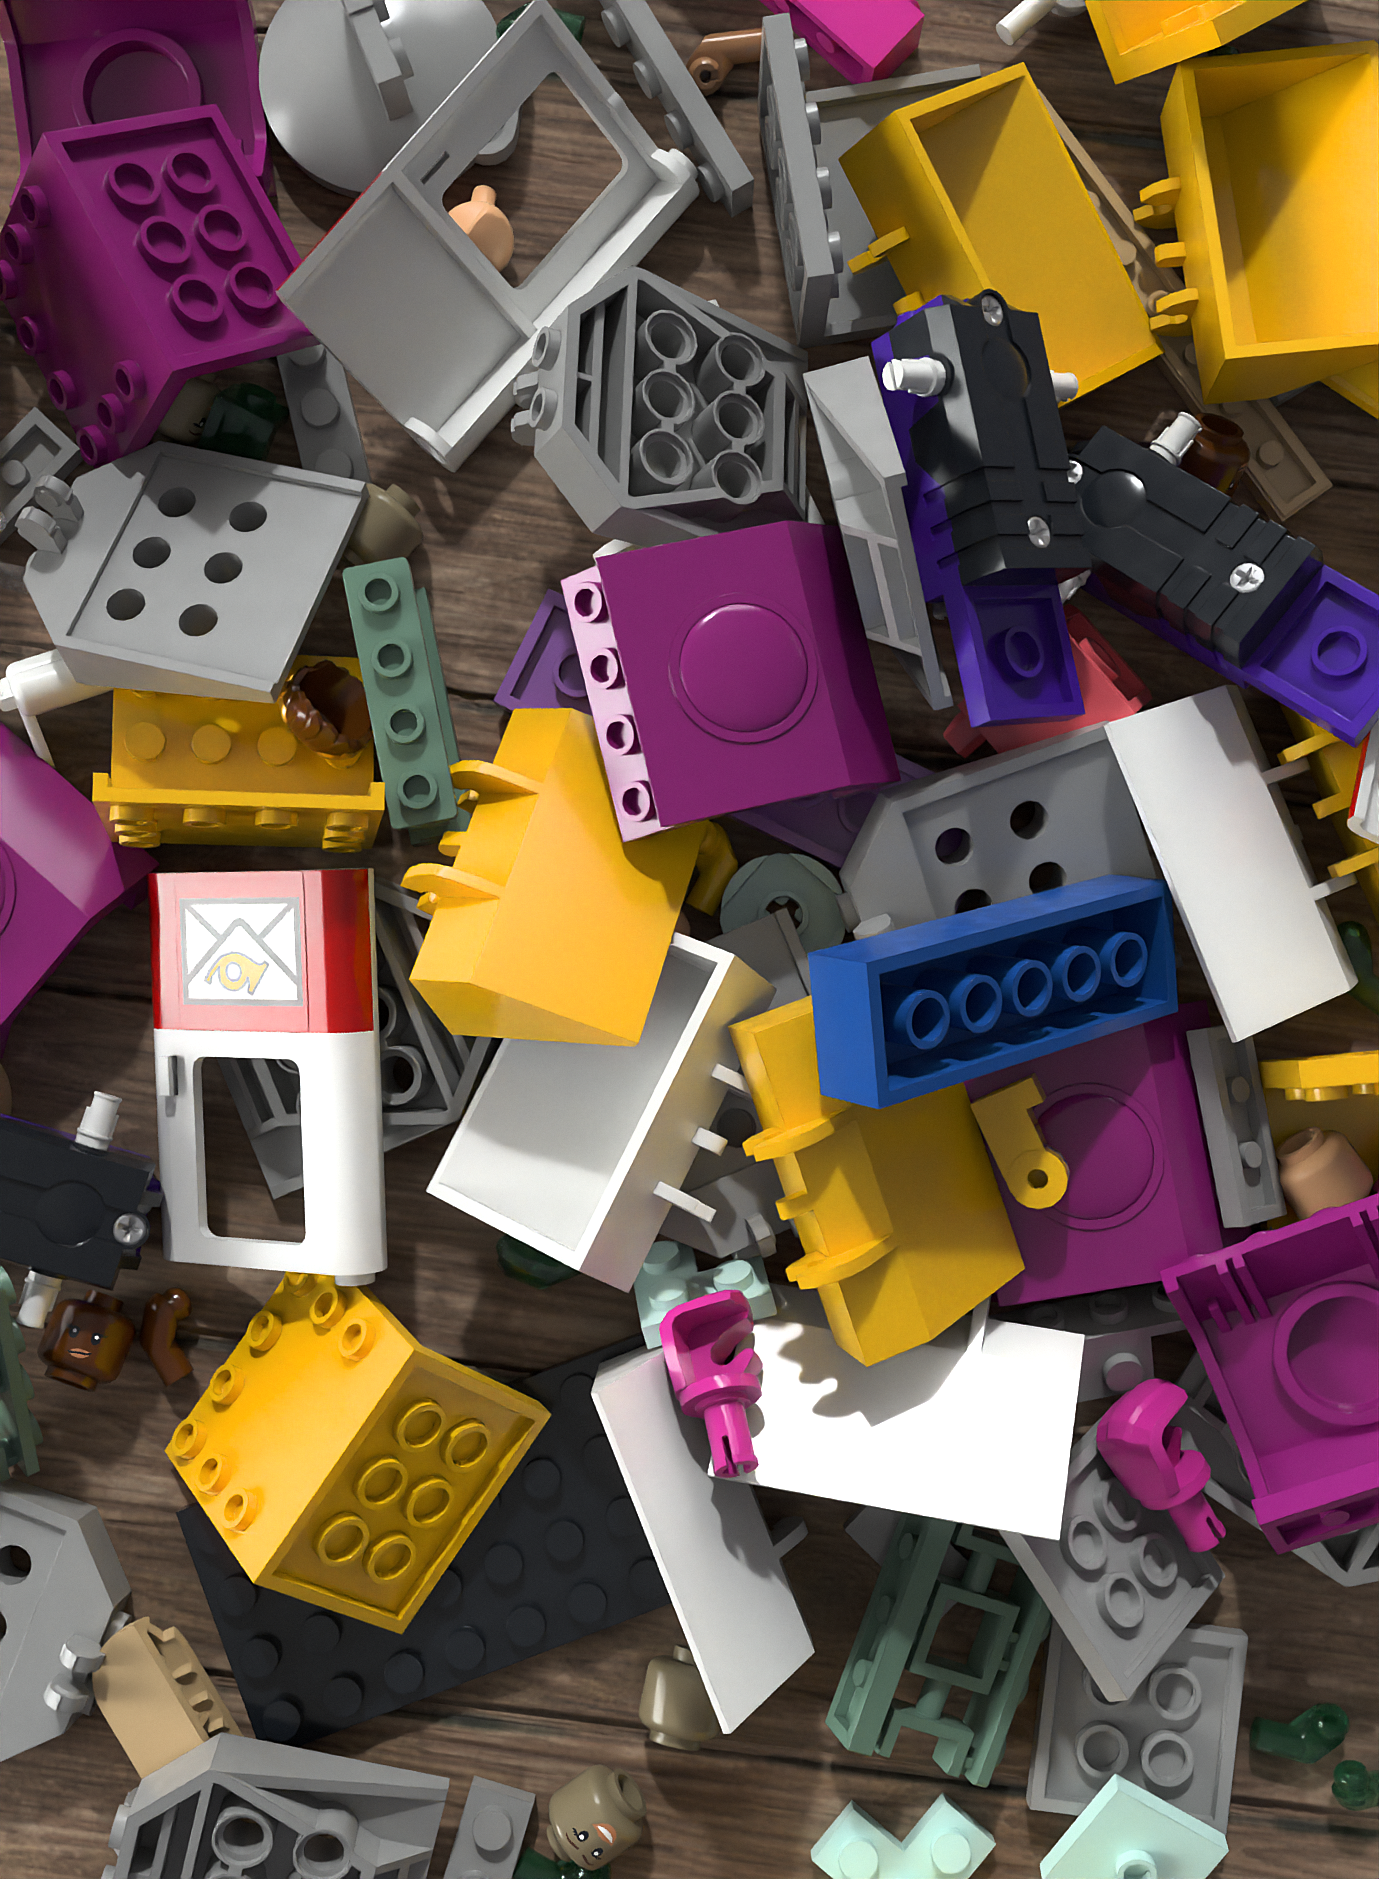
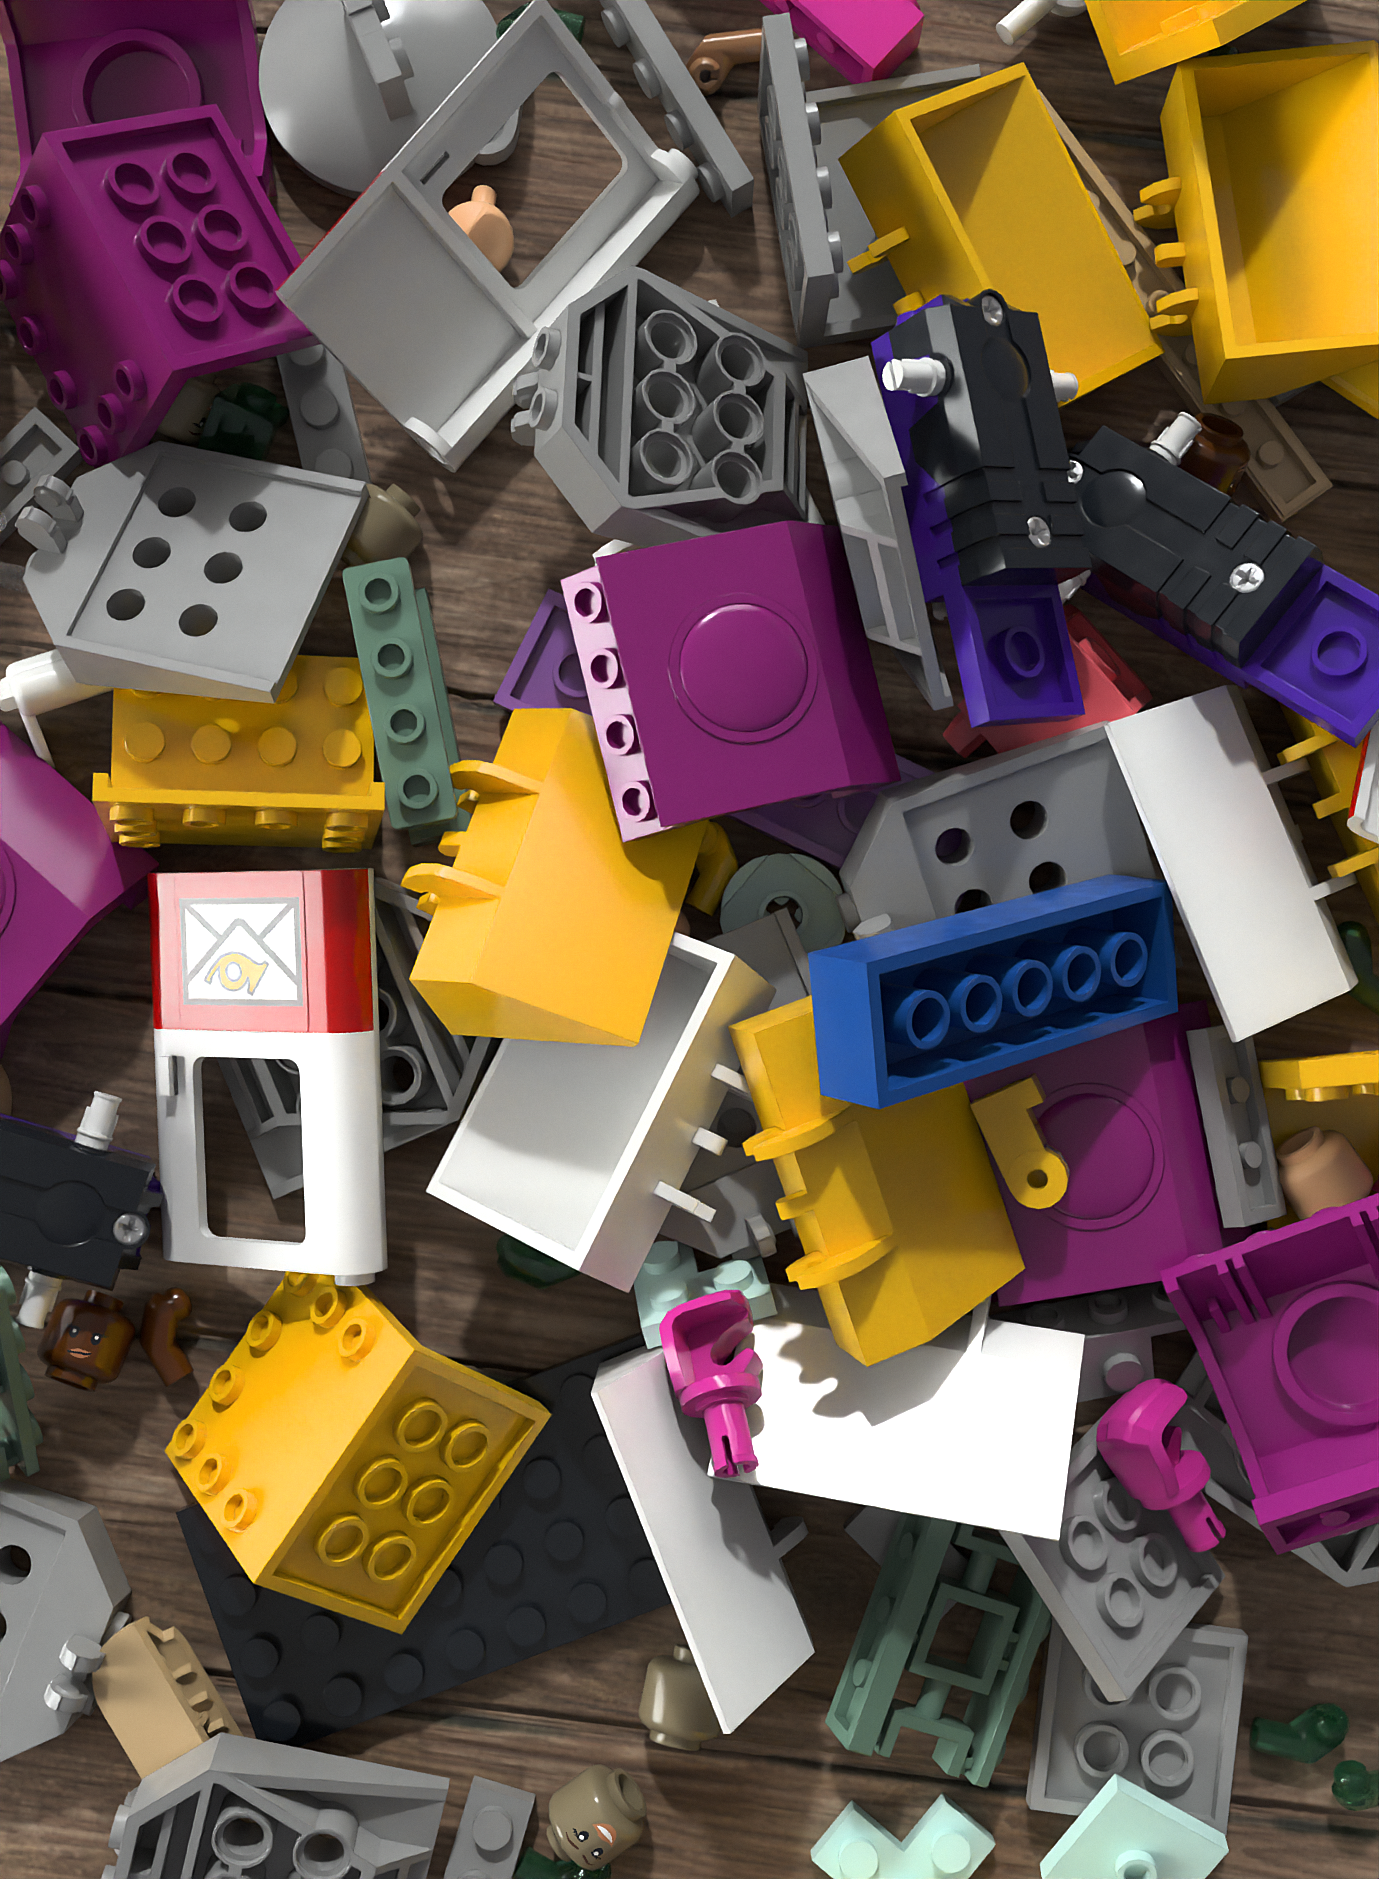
reddish brown hair [279,660,373,760] -> none

